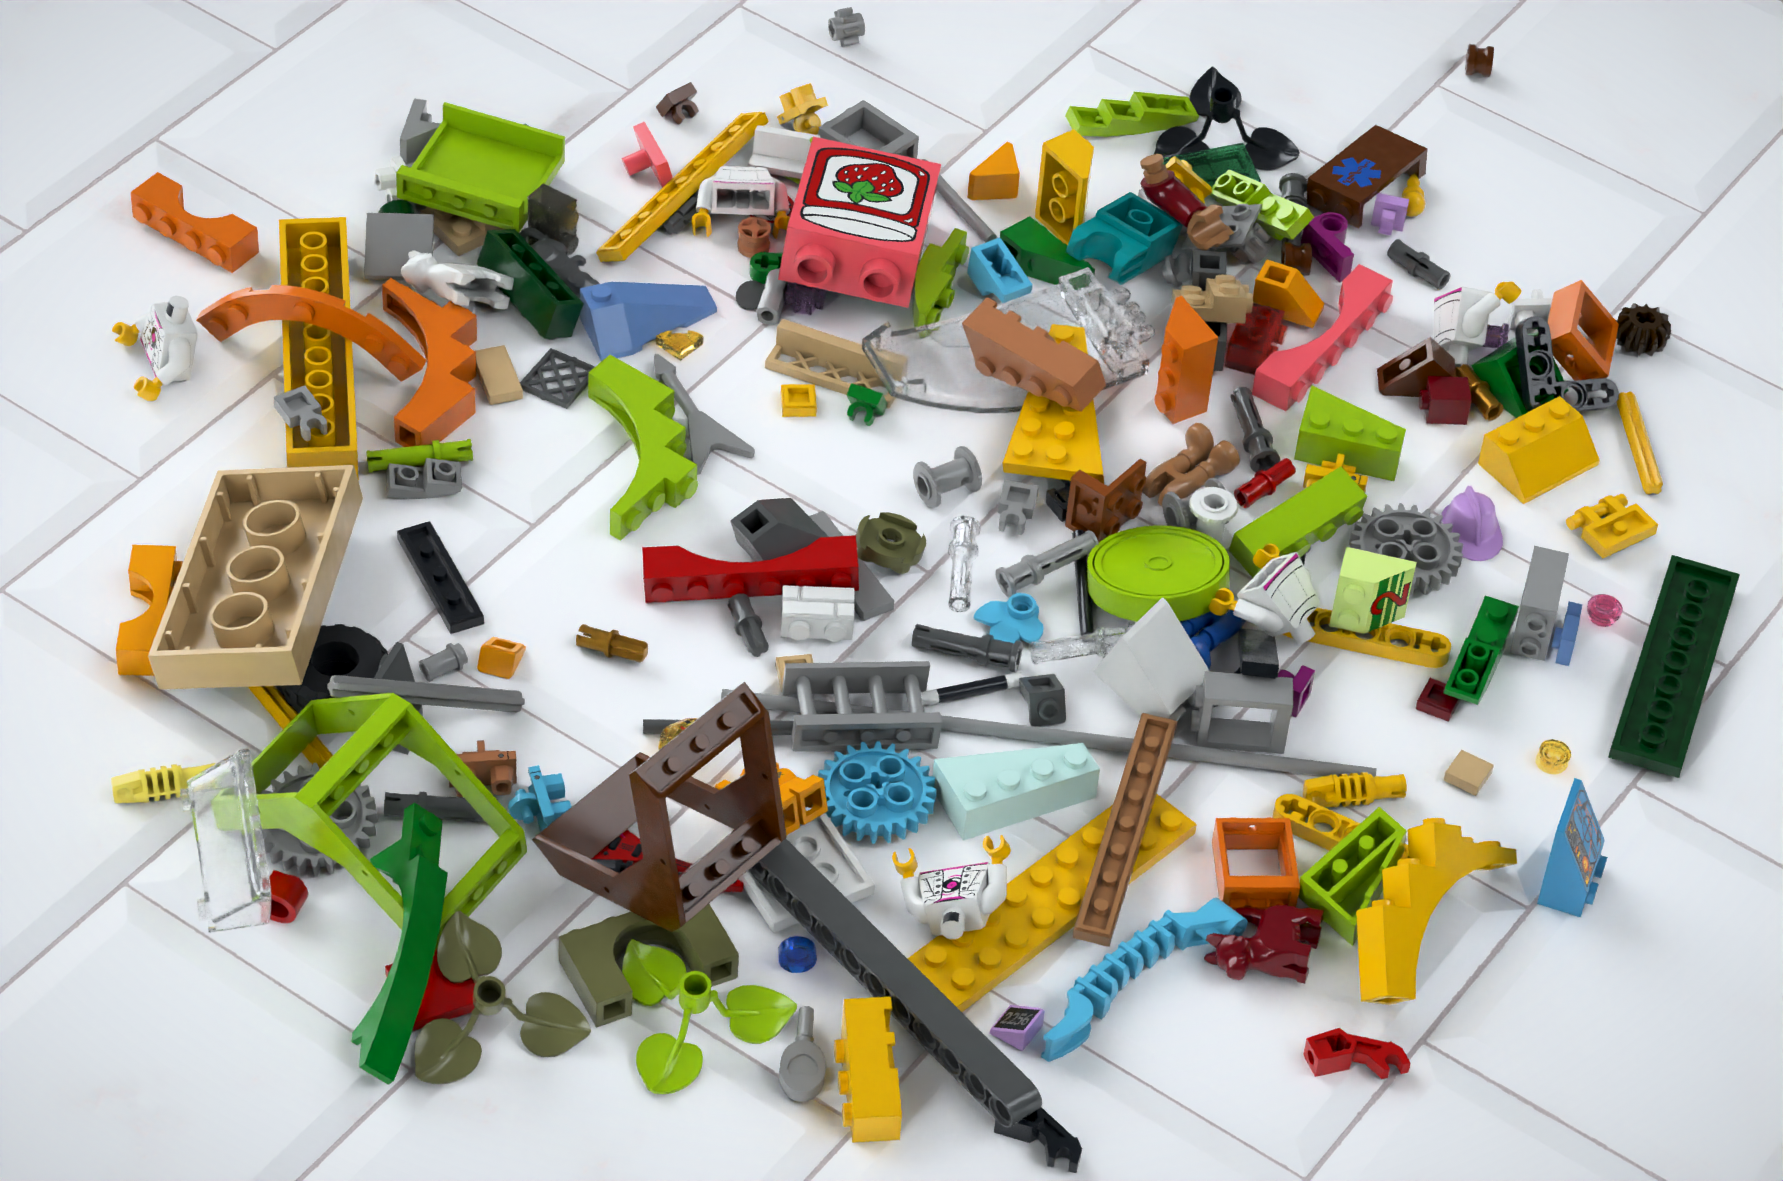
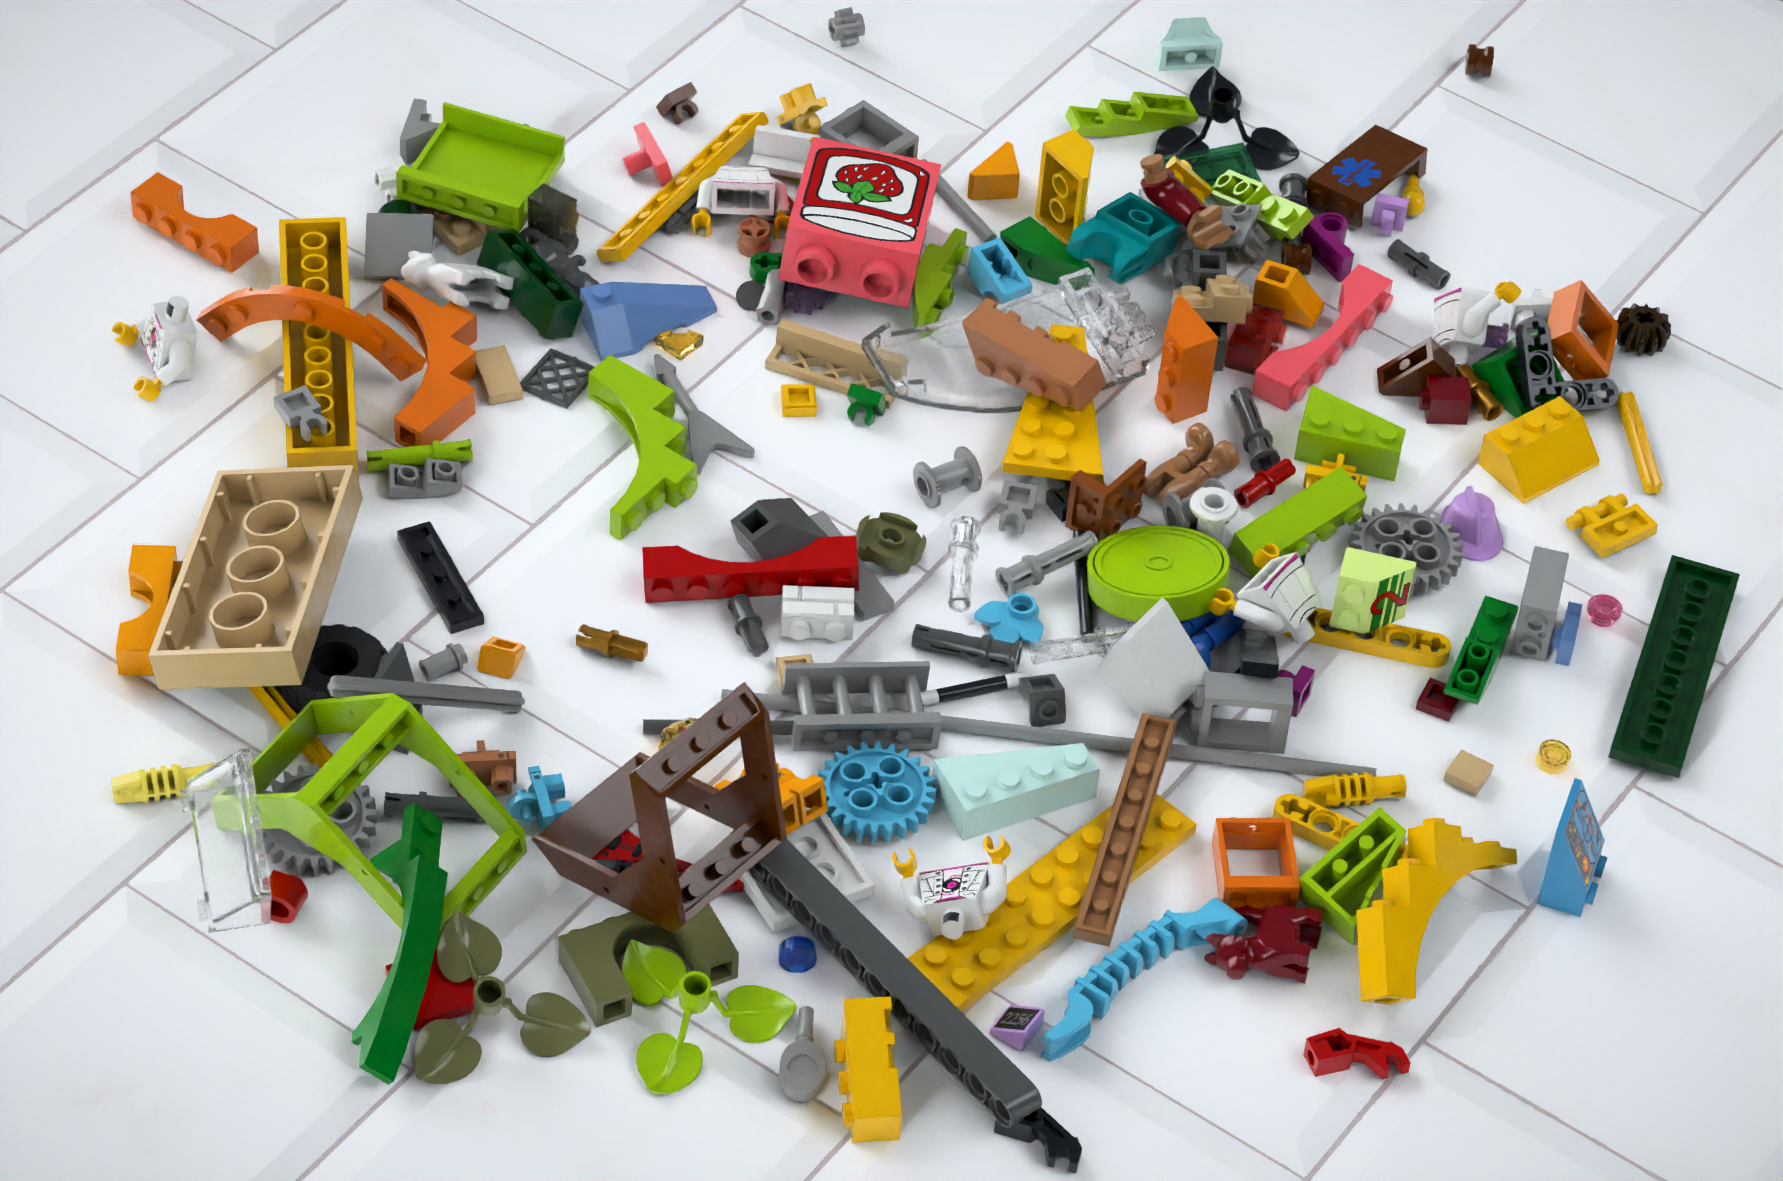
none -> light aqua slope [1156,17,1223,71]

